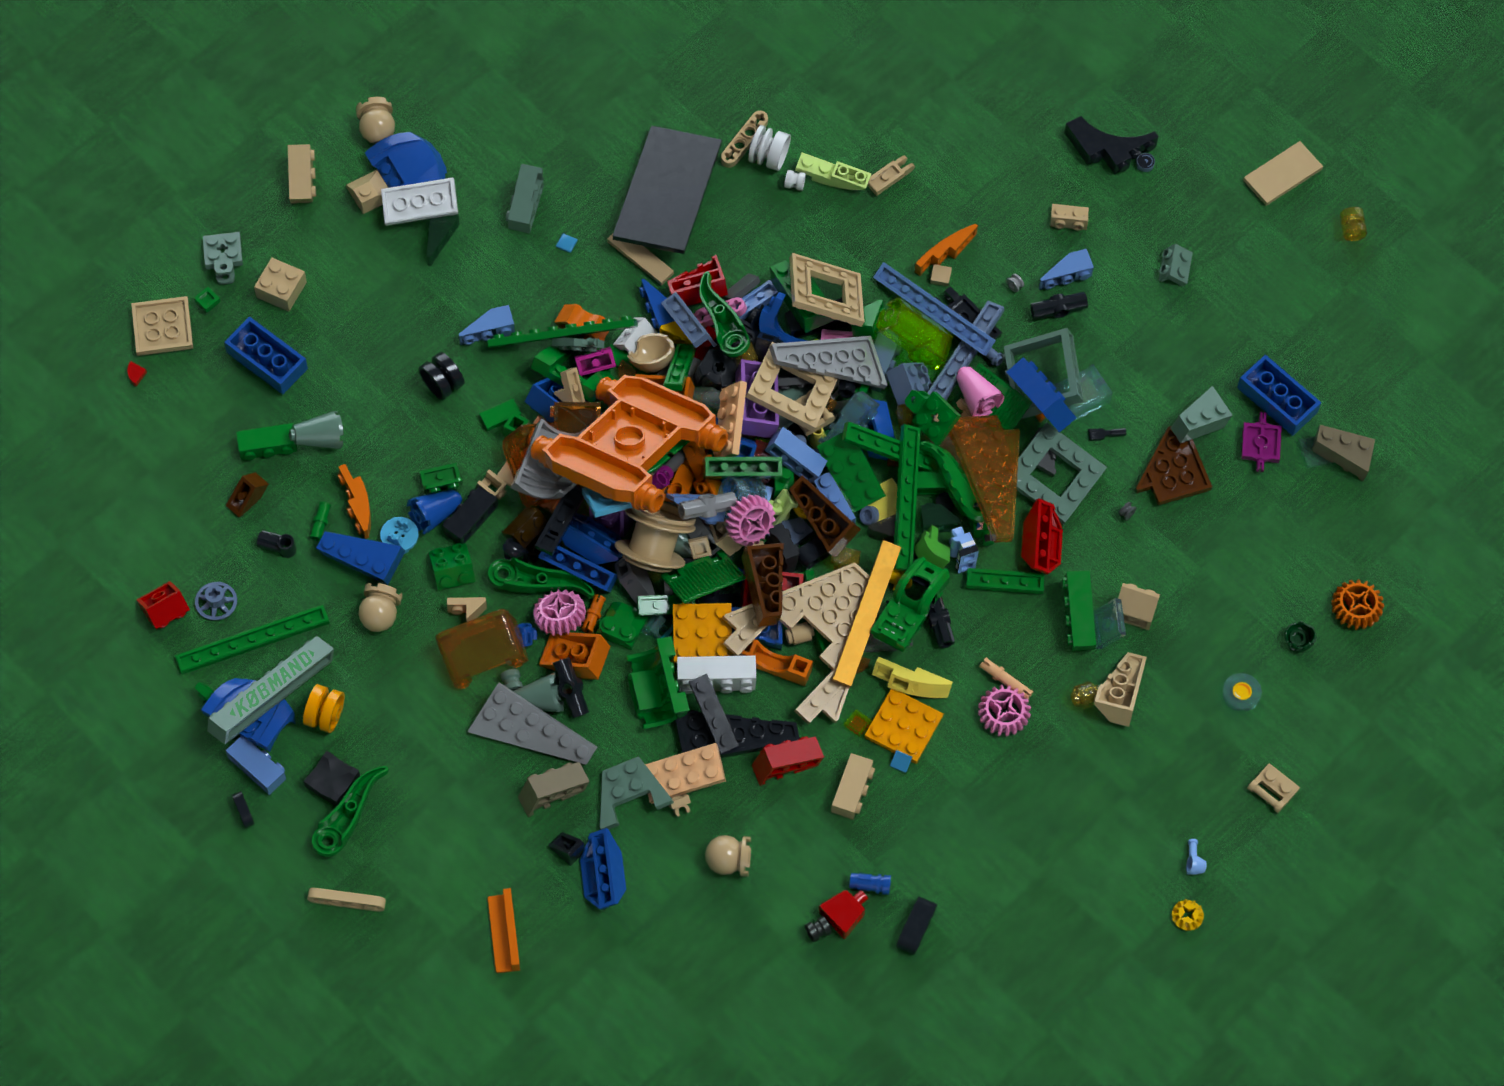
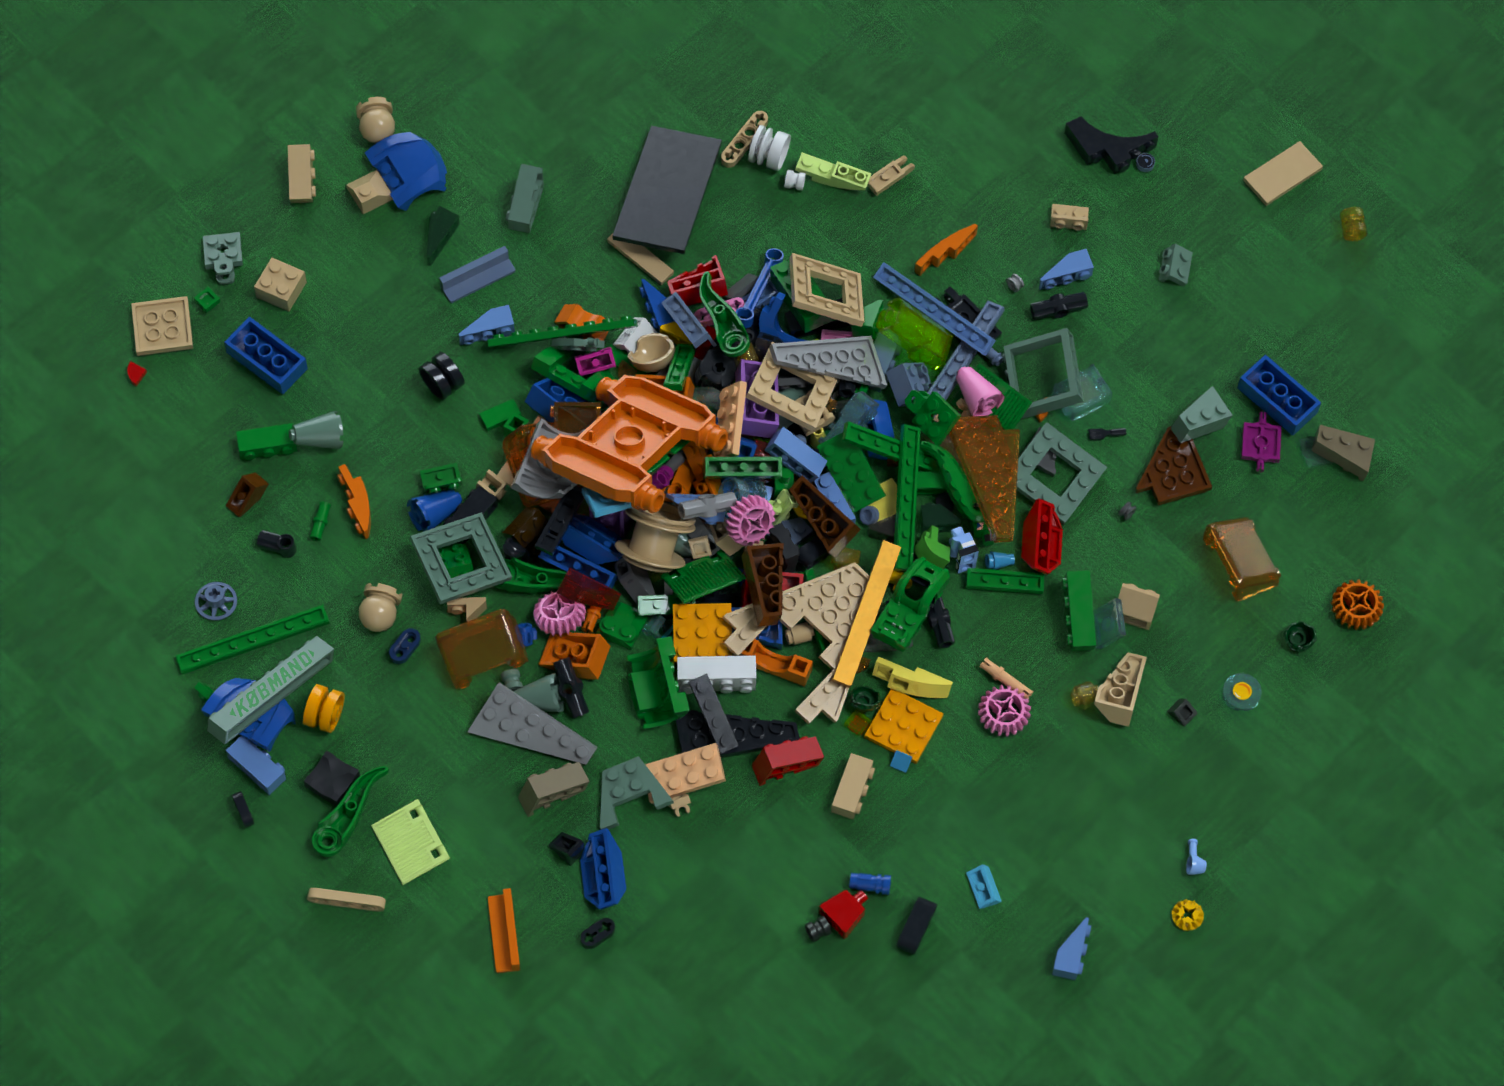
red slope [136,581,190,629] -> none
blue wedge [316,531,405,585] -> none
medium azure plate [380,517,419,554] -> none
white tile [381,178,459,226] -> none
tan slope [553,367,586,409] -> none
dark azure piece [556,233,578,253] -> none
tan tile [705,835,751,877] -> none
clear yellow cone [895,404,914,430] -> none
tan tile [930,264,952,287] -> none
blue wedge [1007,357,1077,433] -> none
tan plate [1247,763,1300,813] -> none
none -> yellowish green window [371,799,450,885]
none -> dark blue plate [389,628,421,664]
none -> sand green plate [410,512,512,604]
none -> sand blue panel [439,246,515,303]
none -> clear red slope [557,568,621,610]
none -> black beam [581,918,615,949]
none -> blue piece [736,248,784,328]
none -> dark green hair [849,686,880,713]
none -> medium azure slope [966,864,1002,909]
none -> dark azure cone [985,551,1015,570]
none -> medium blue slope [1052,917,1091,980]
none -> pearl dark grey slope [1167,699,1197,726]
none -> clear orange windscreen [1203,517,1281,602]

